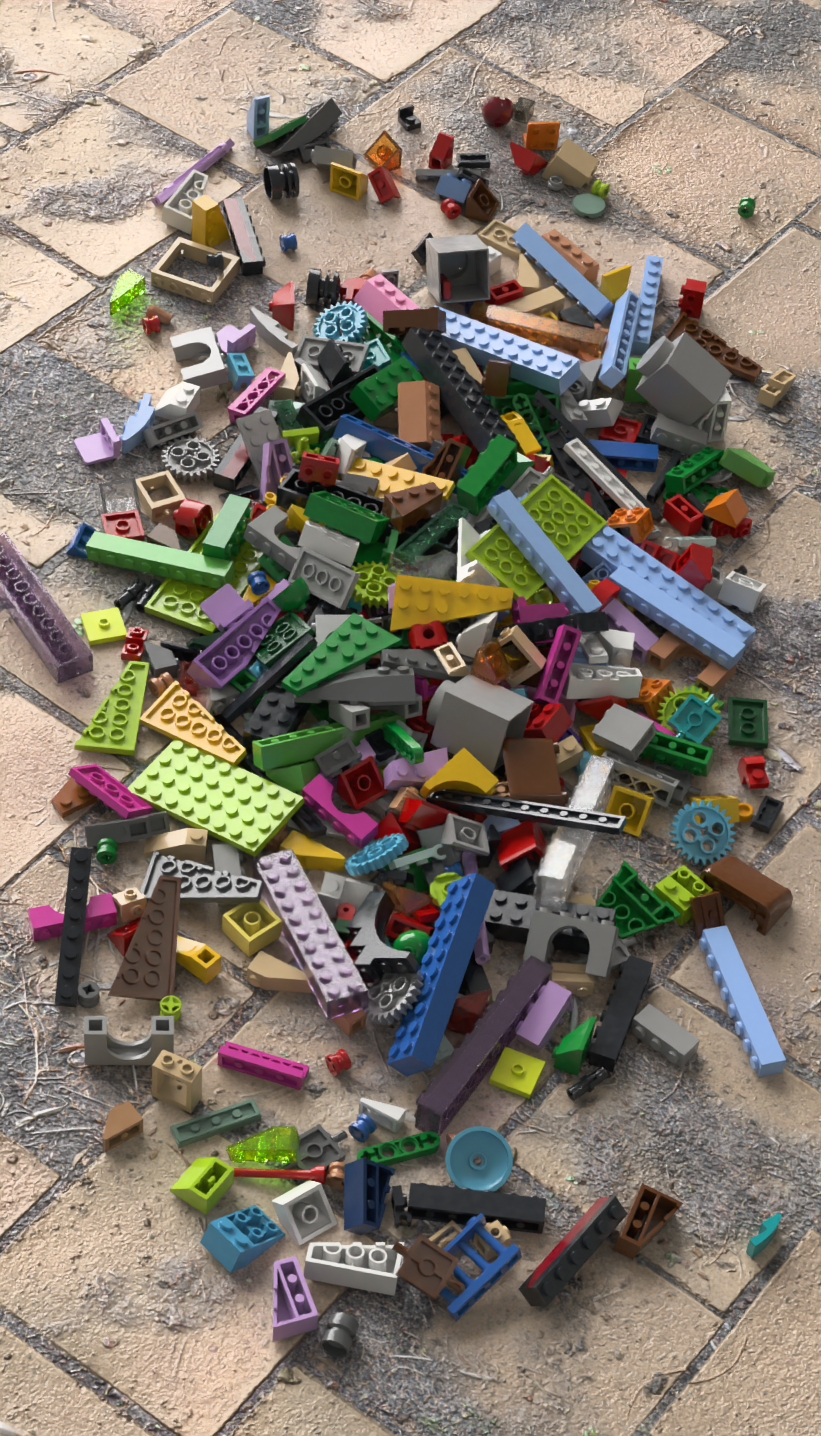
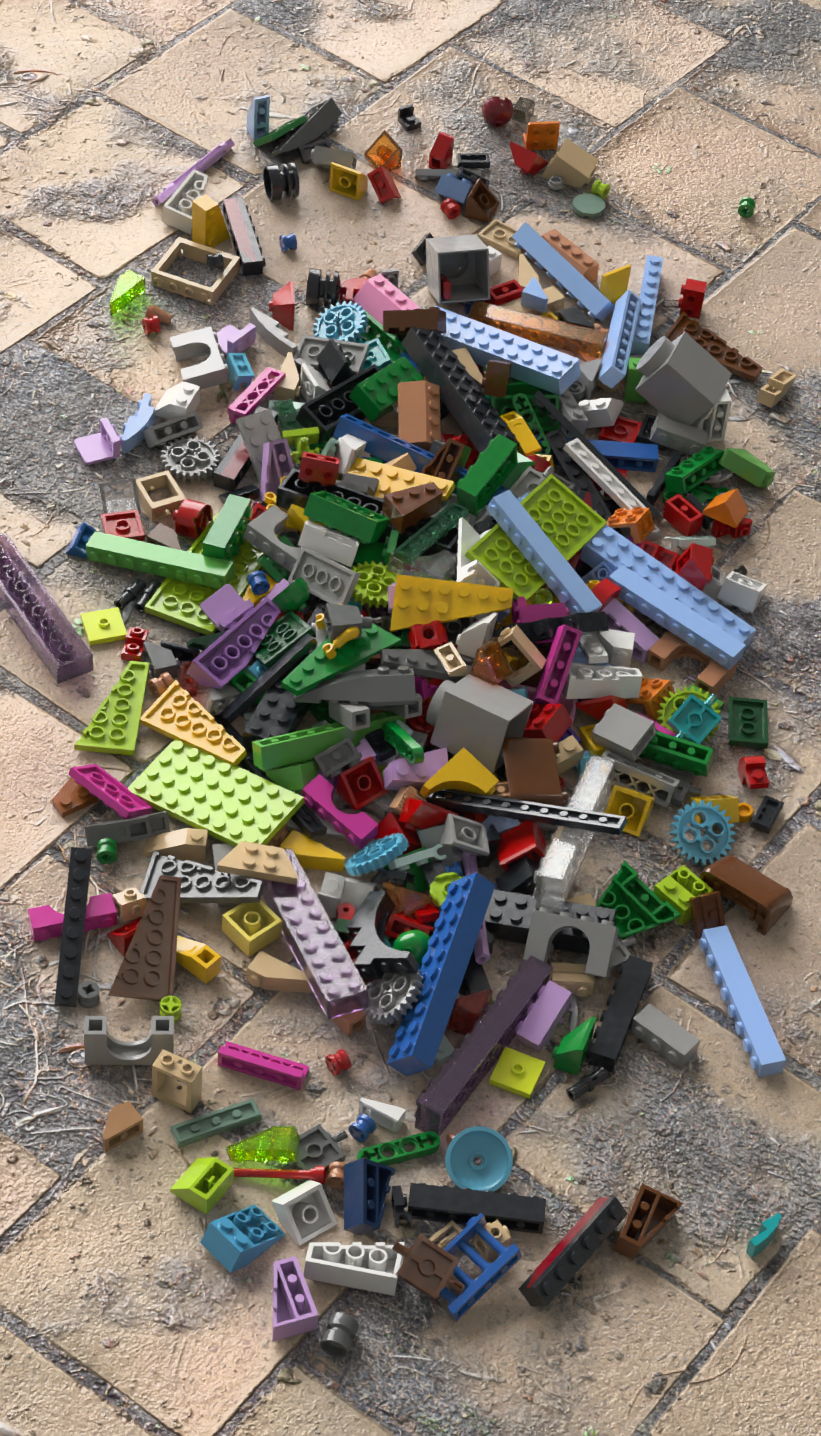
none -> tan wing [217,841,298,885]
none -> dark grey torso [315,603,372,659]
none -> light blue slope [521,277,548,313]

